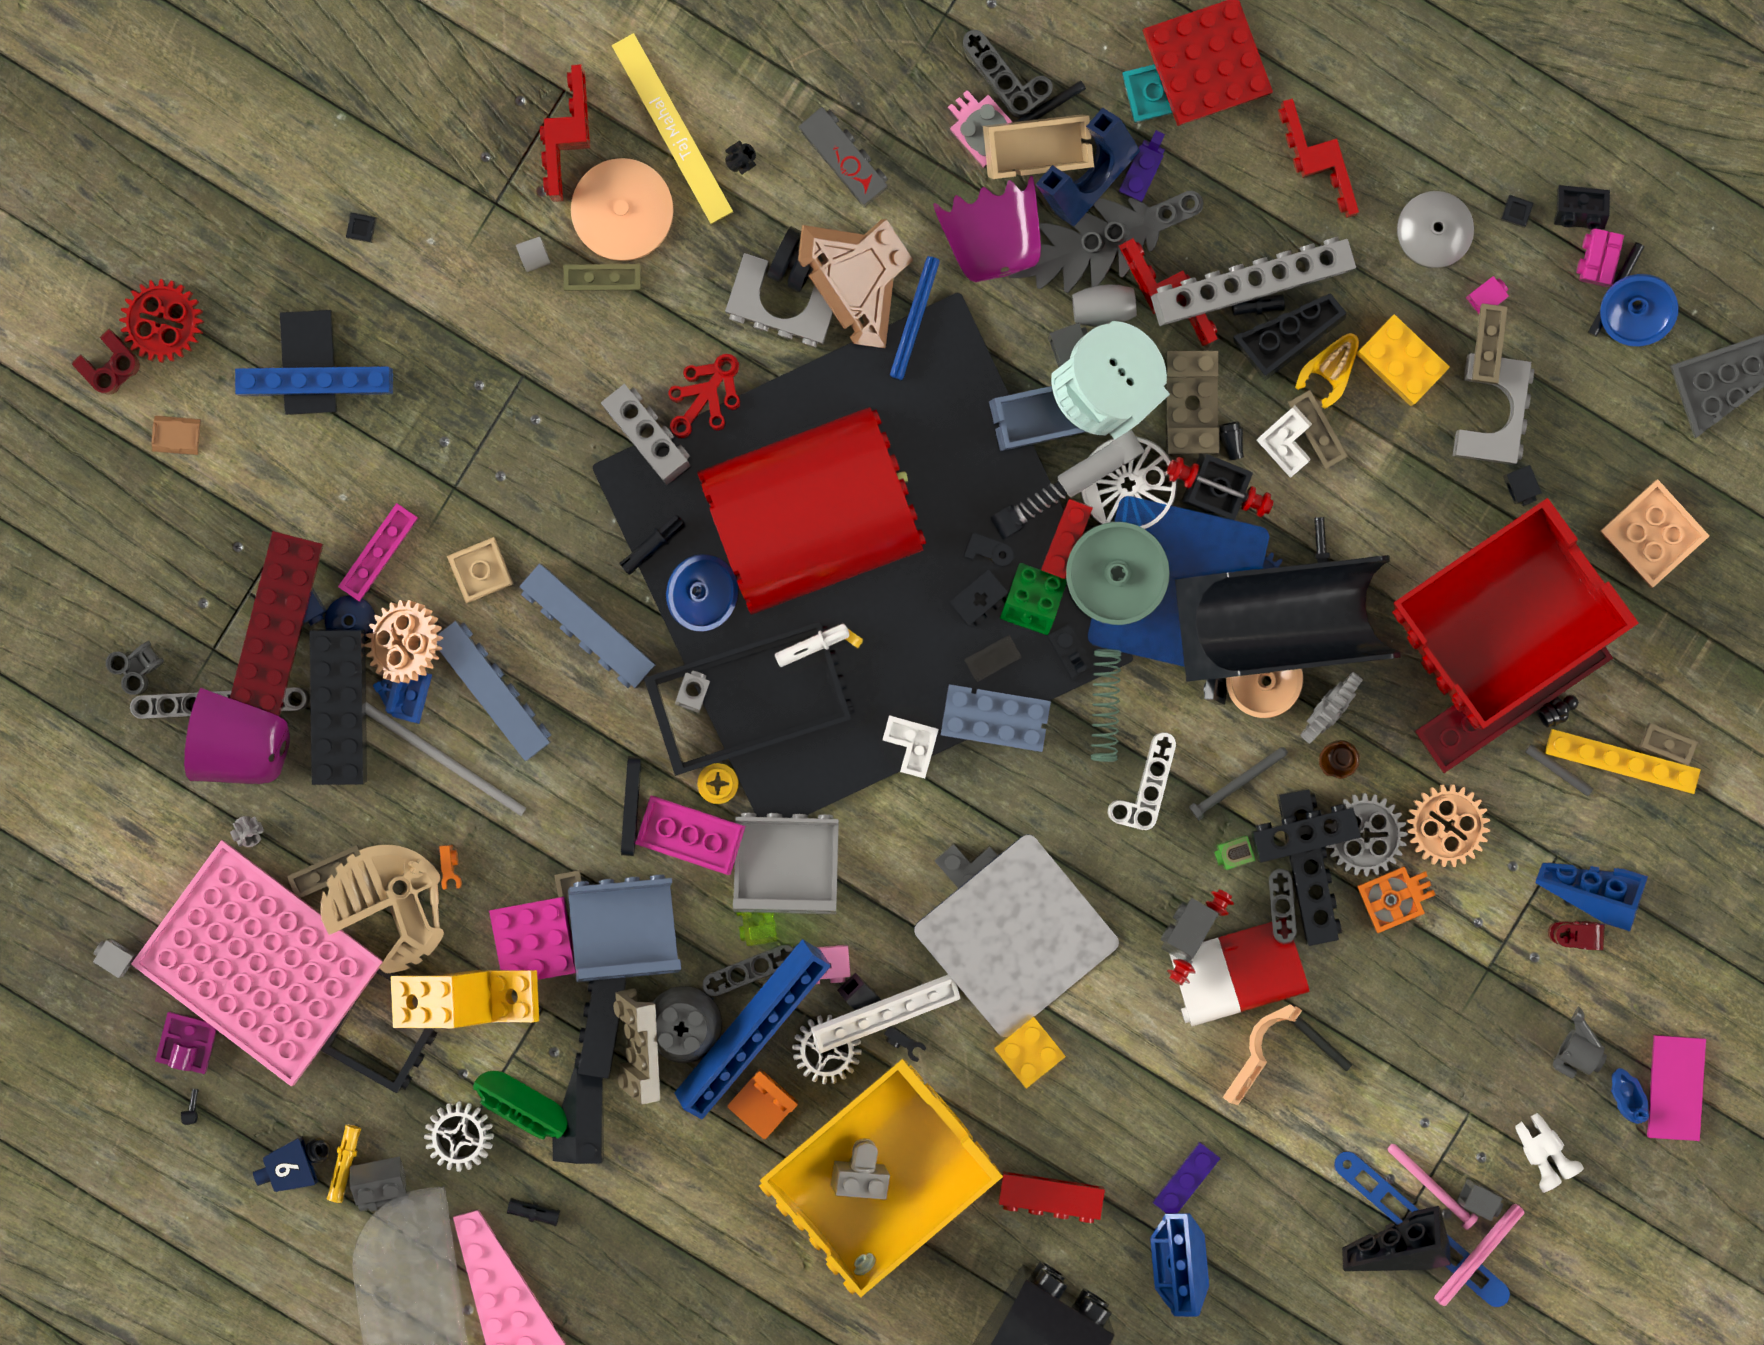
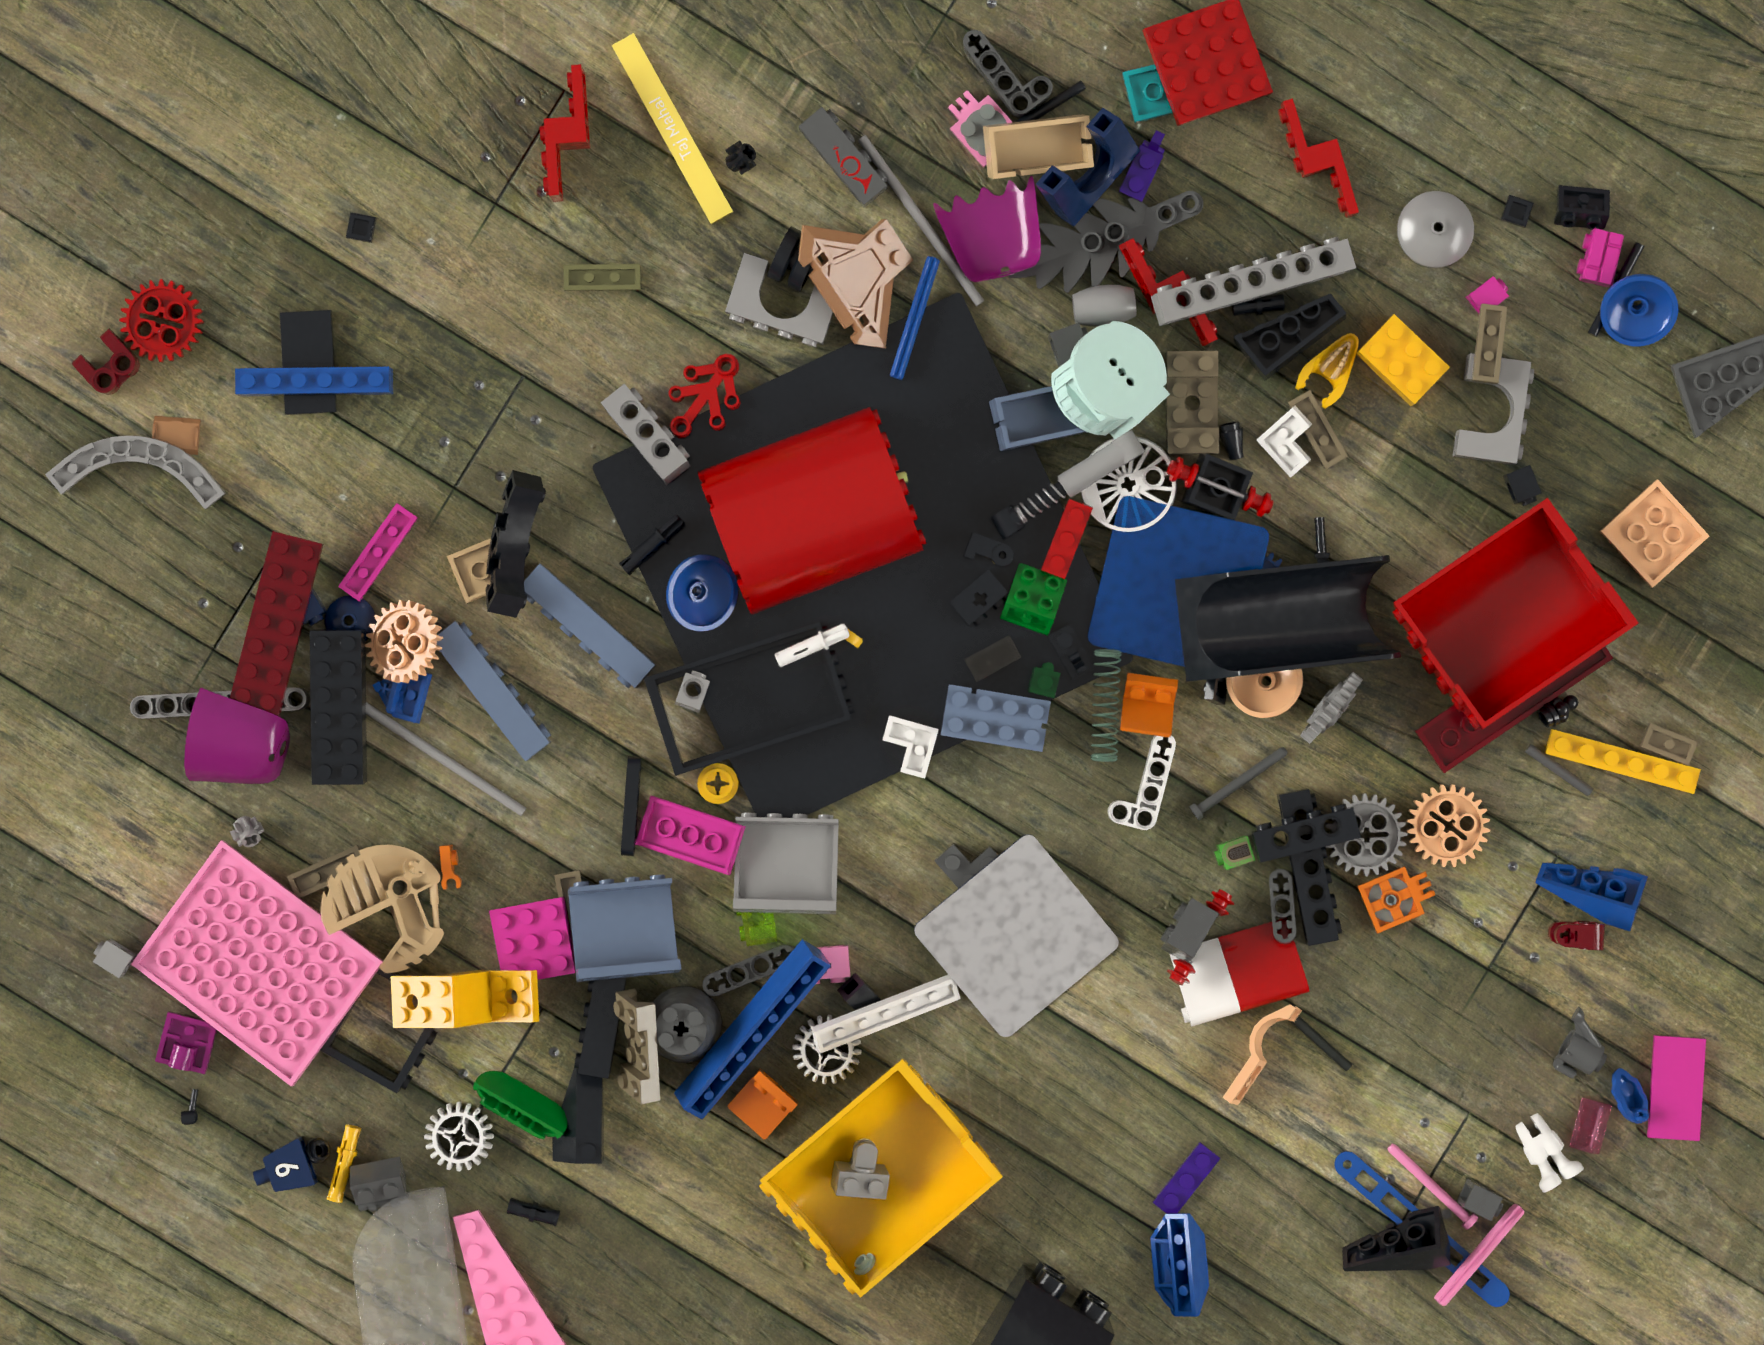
dark grey piece [106,641,164,695] -> none
light grey brick [516,237,551,272] -> none
light nougat dish [571,158,674,261] -> none
black plate [884,1025,926,1062] -> none
yellow plate [994,1016,1066,1089] -> none
red brick [998,1171,1105,1223] -> none
sand green dish [1066,522,1169,625] -> none
reddish brown hair [1319,740,1360,779] -> none
none -> light grey plate [45,436,226,509]
none -> black brick [486,470,546,618]
none -> light grey piece [858,135,985,307]
none -> dark green brick [1027,662,1061,698]
none -> orange bracket [1120,673,1178,737]
none -> clear pink slope [1569,1097,1612,1154]

